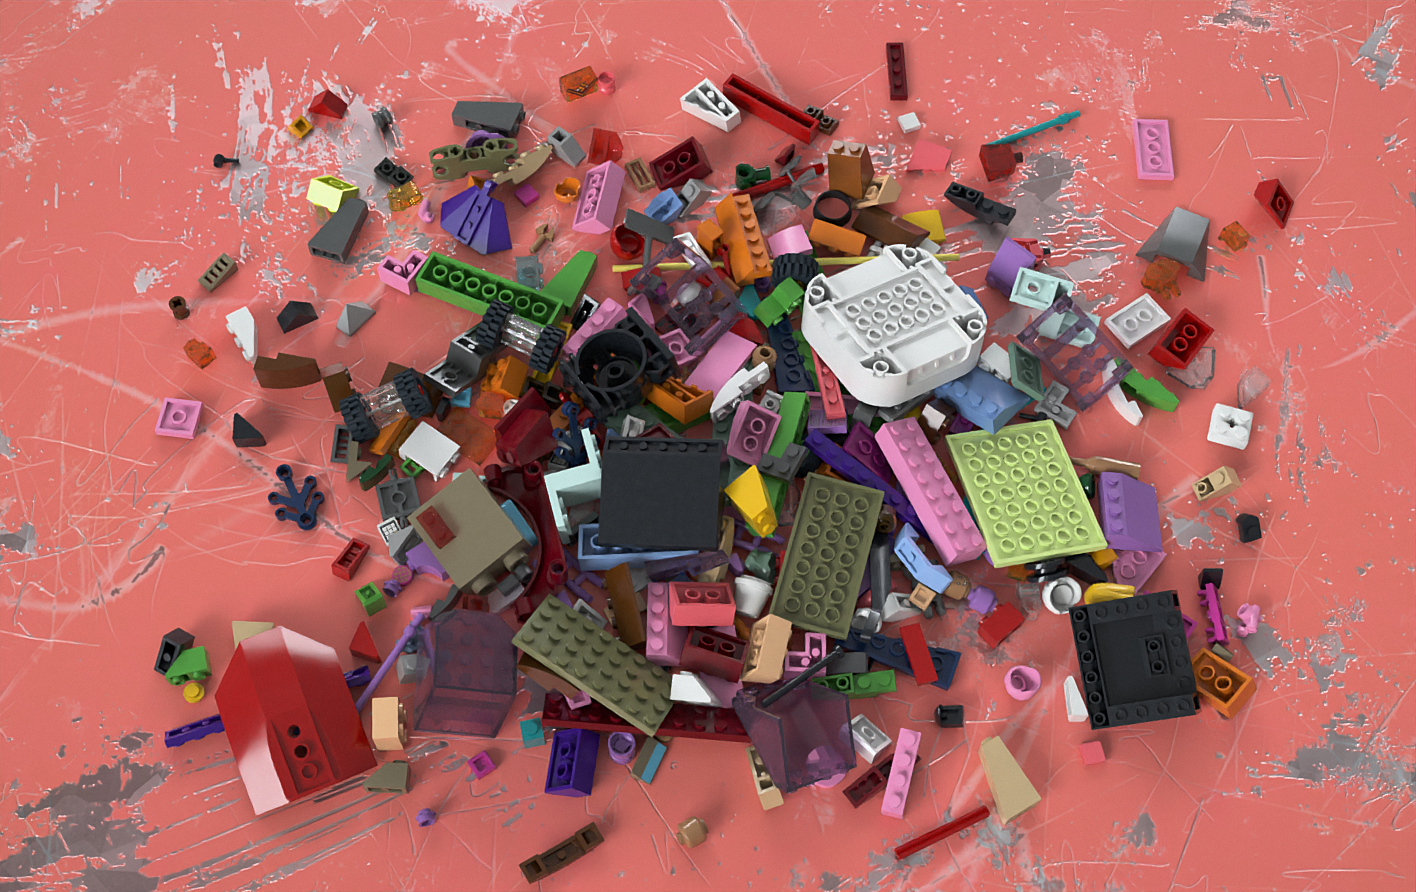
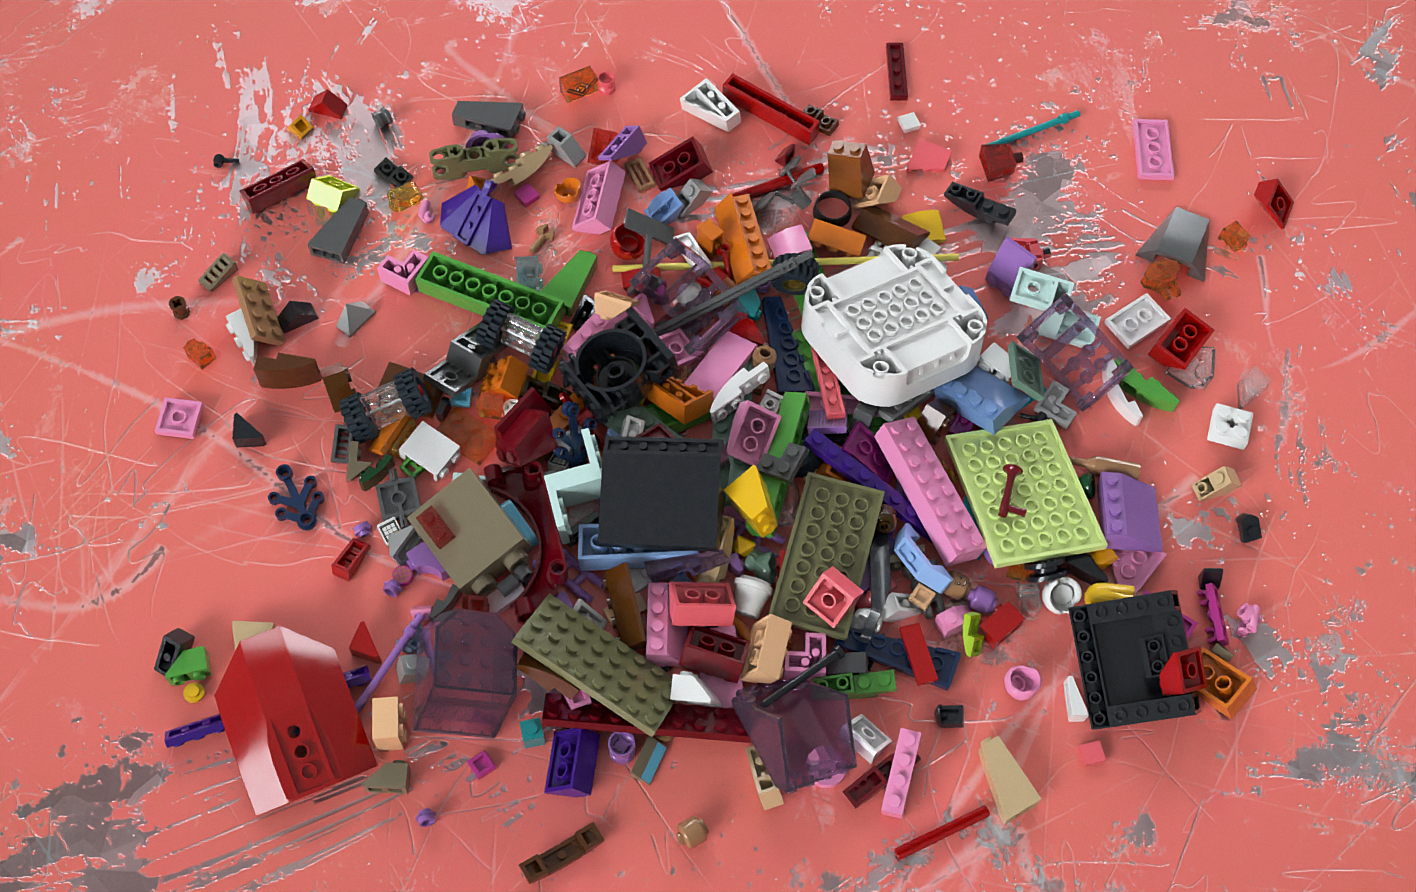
bright green slope [354,582,387,617] -> none
dark green connector [735,164,771,190] -> none
bright green brick [753,276,805,328] -> none
none -> medium nougat plate [232,275,285,346]
none -> dark red slope [239,159,316,214]
none -> medium lavender plate [353,521,372,538]
none -> light nougat slope [594,290,640,320]
none -> medium lavender slope [598,126,647,161]
none -> dark grey axle [652,250,814,337]
none -> yellow slope [732,535,756,558]
none -> coral slope [803,566,864,628]
none -> bright pink slope [934,605,972,640]
none -> lime slope [963,612,984,657]
none -> dark red piece [998,464,1027,518]
none -> red slope [1159,646,1207,695]

